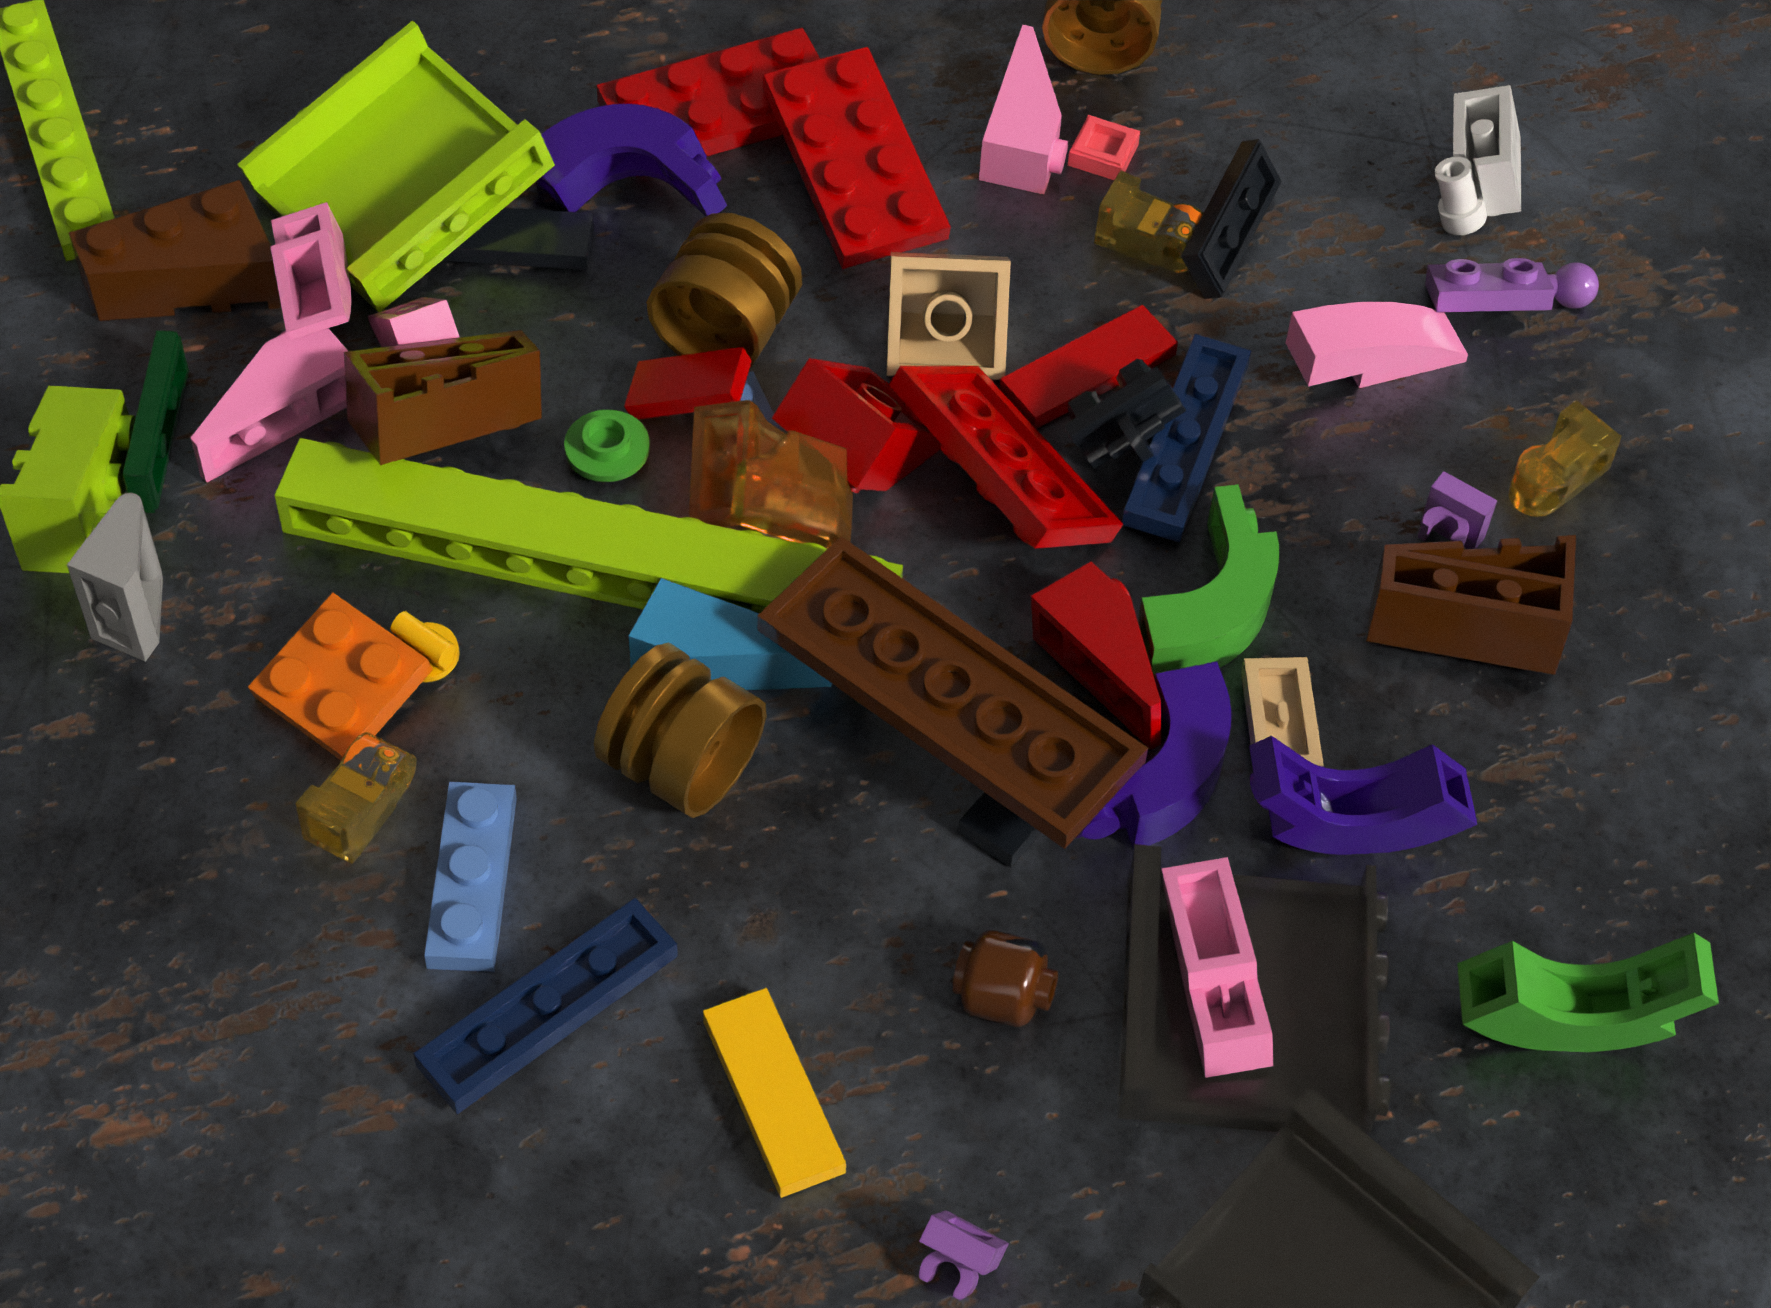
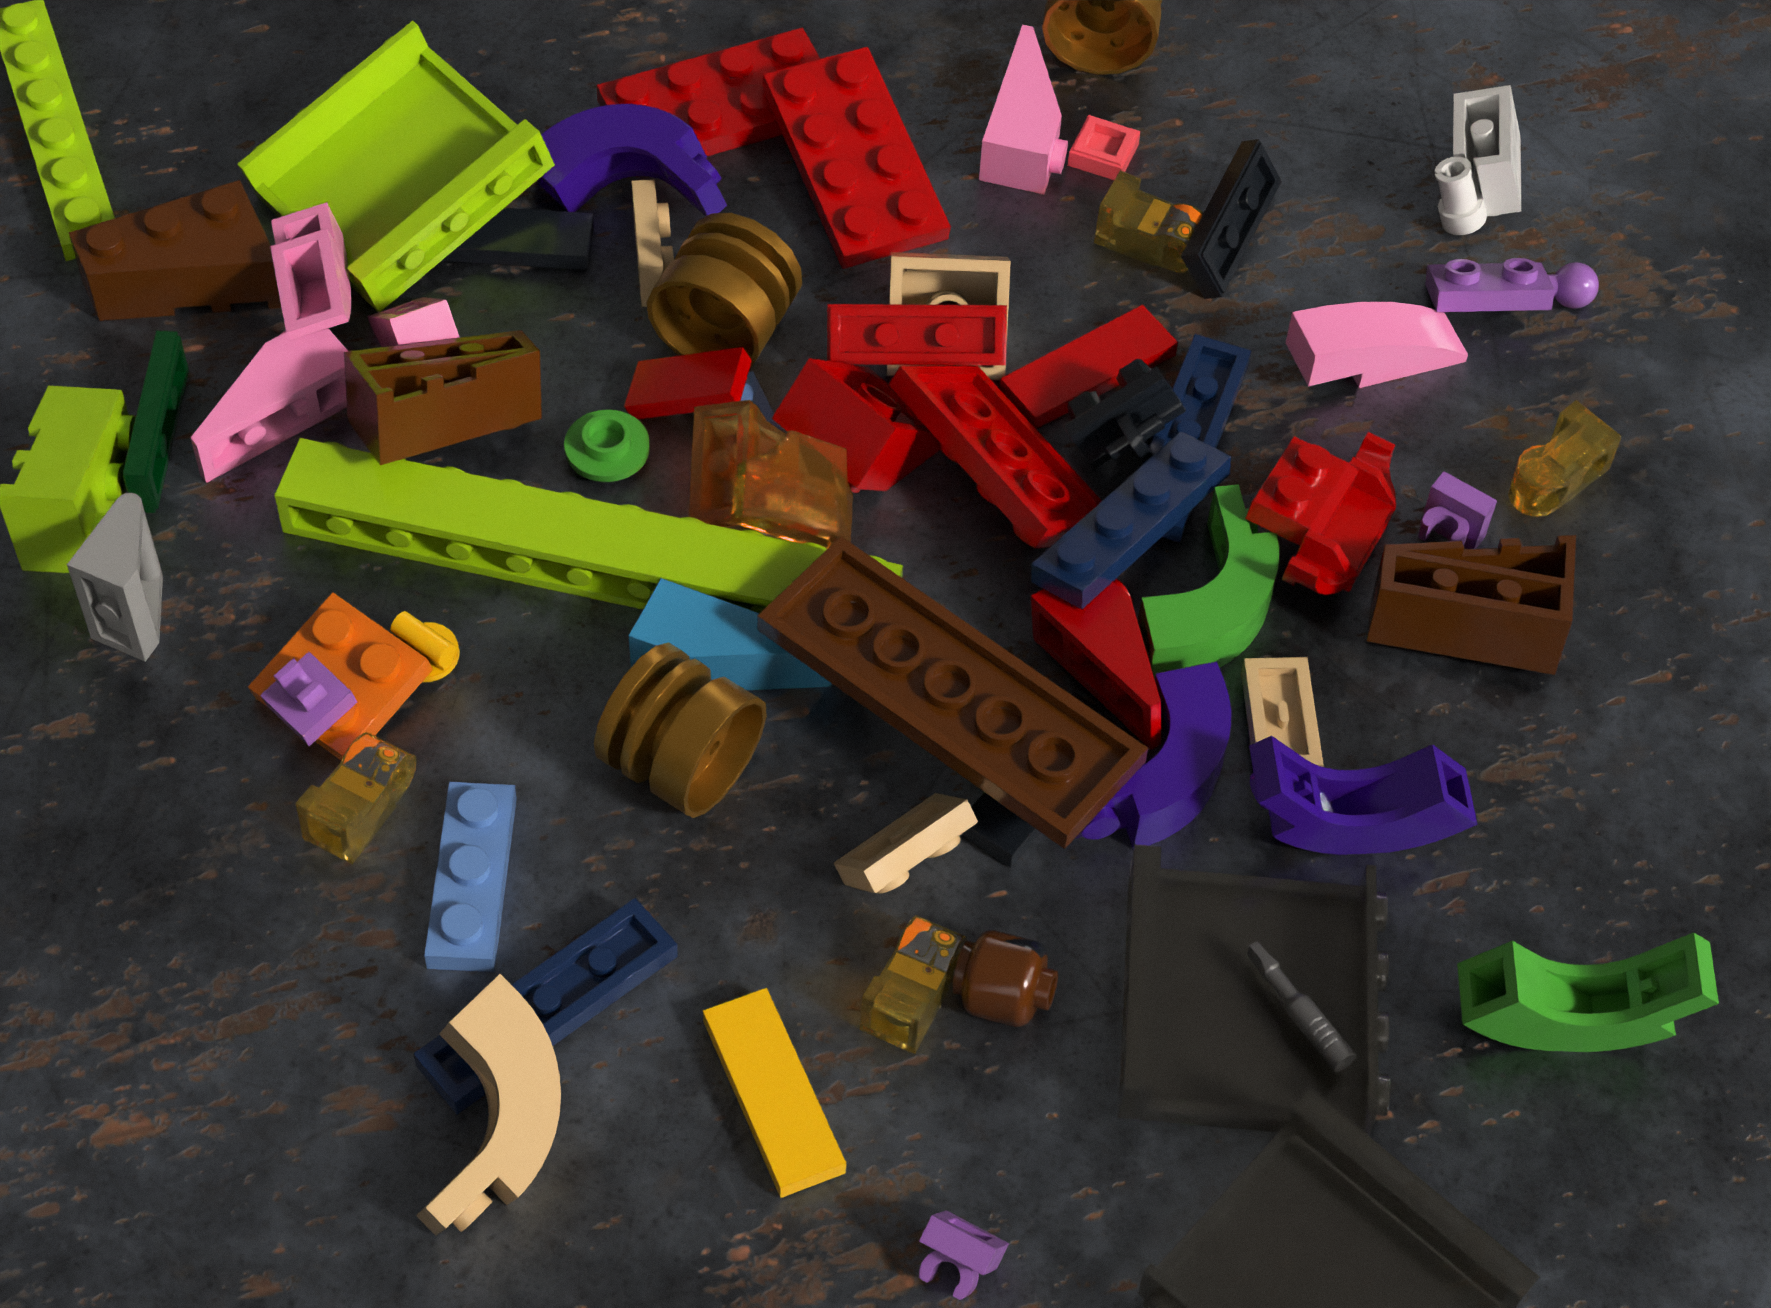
bright pink slope [1161,857,1273,1078] -> none
none -> medium lavender tile [260,652,357,746]
none -> tan arch [416,974,561,1236]
none -> tan plate [632,179,674,307]
none -> red tile [827,304,1007,365]
none -> tan plate [834,793,978,894]
none -> clear yellow leg [860,915,967,1054]
none -> dark blue plate [1031,431,1231,609]
none -> red plate [1245,432,1396,595]
none -> flat silver piece [1247,941,1356,1072]

